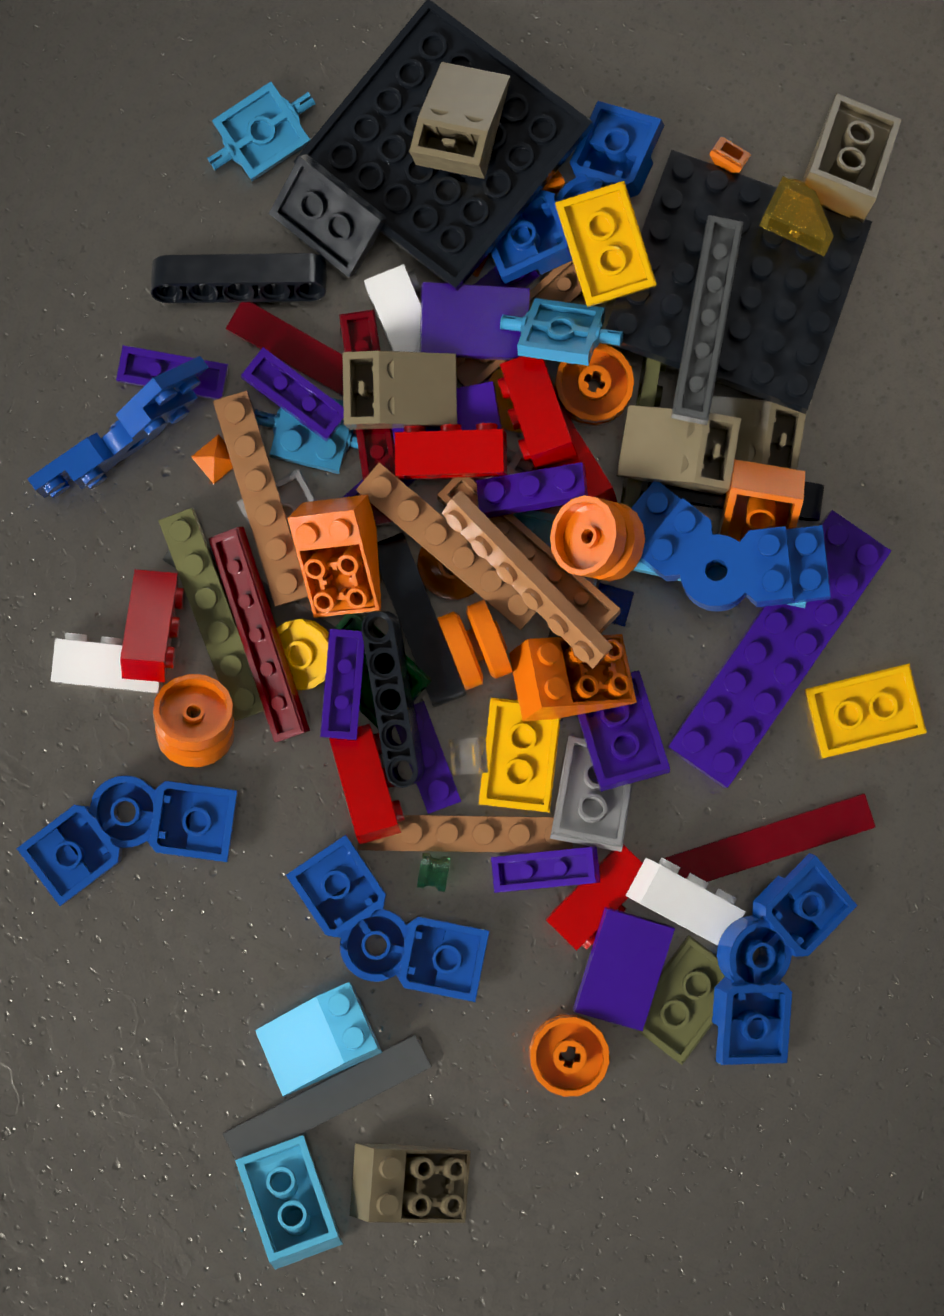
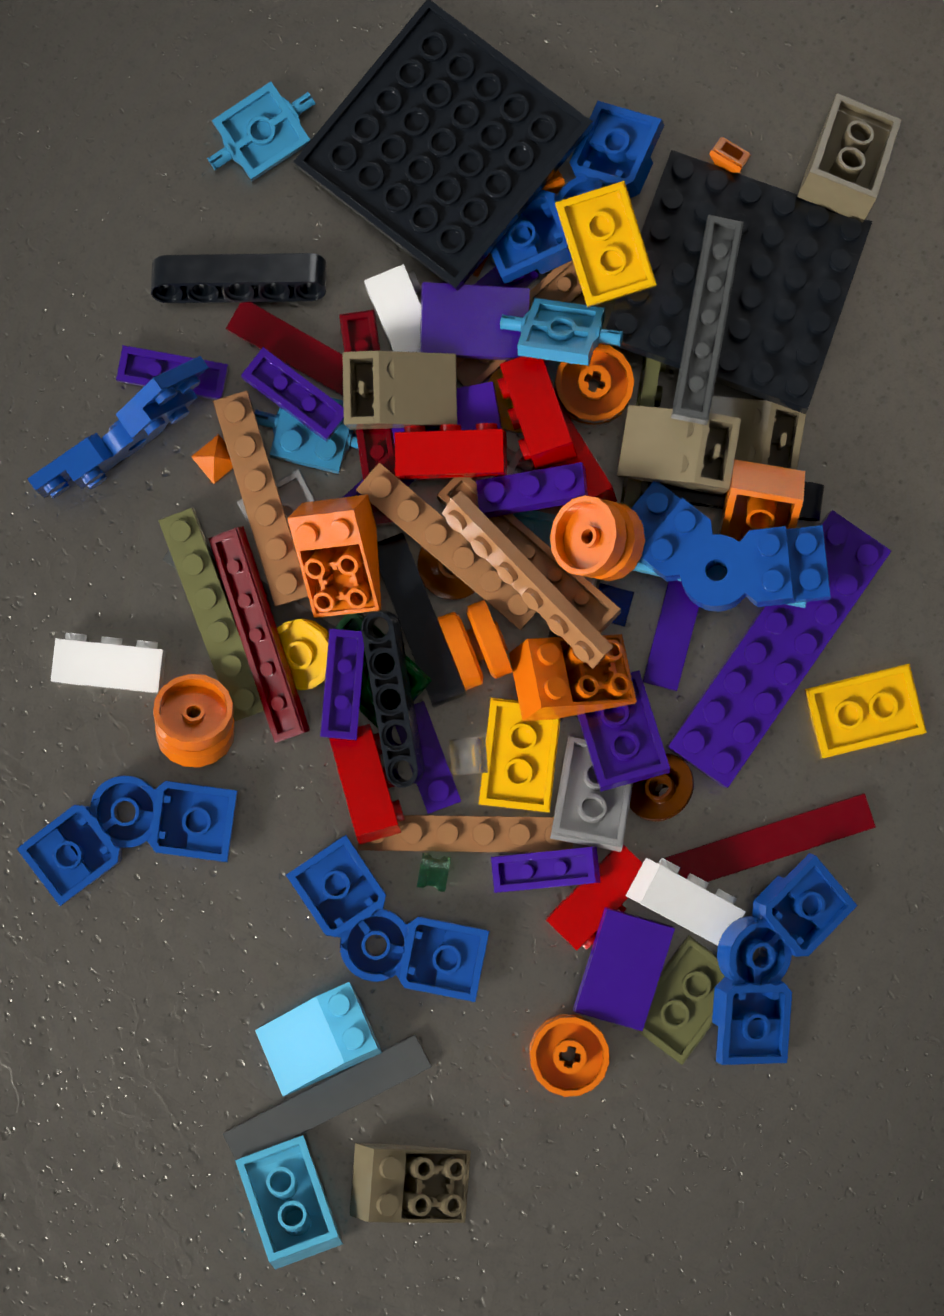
red brick [120,569,184,682] -> none
black plate [269,154,387,277] -> none
dark tan slope [409,62,511,179] -> none
clear yellow slope [760,176,834,256] -> none
none -> reddish brown dish [629,753,694,821]
none -> dark purple tile [643,580,699,691]

